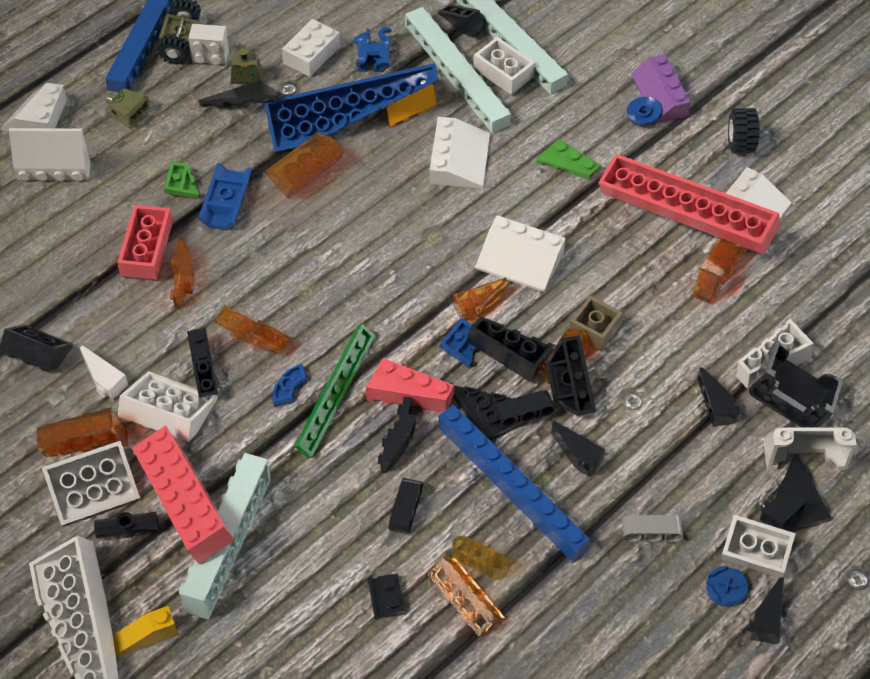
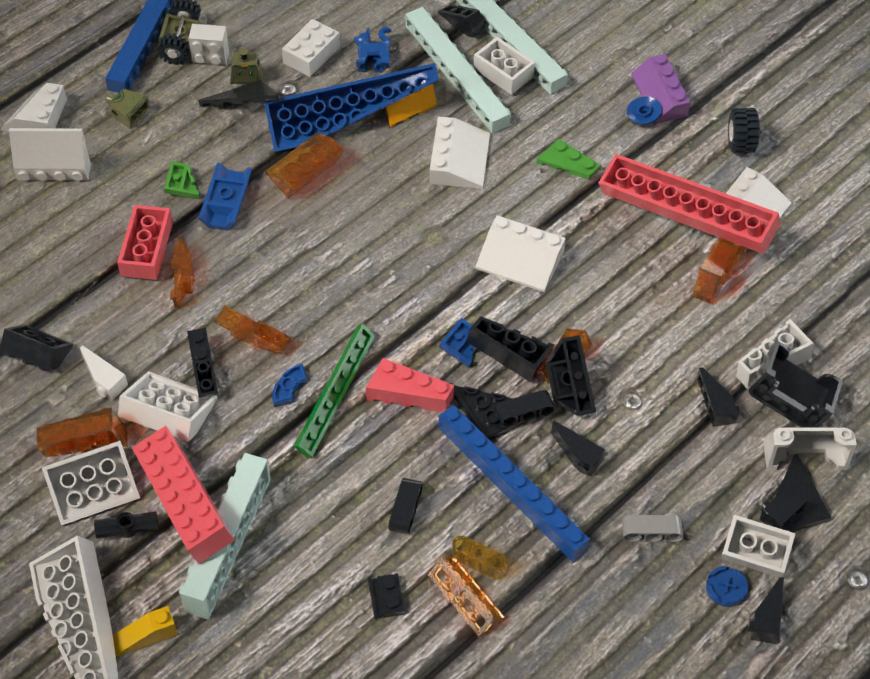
black slope [378,397,416,473] -> none
clear orange slope [454,277,507,321] -> none
dark tan brick [569,296,623,352] -> none

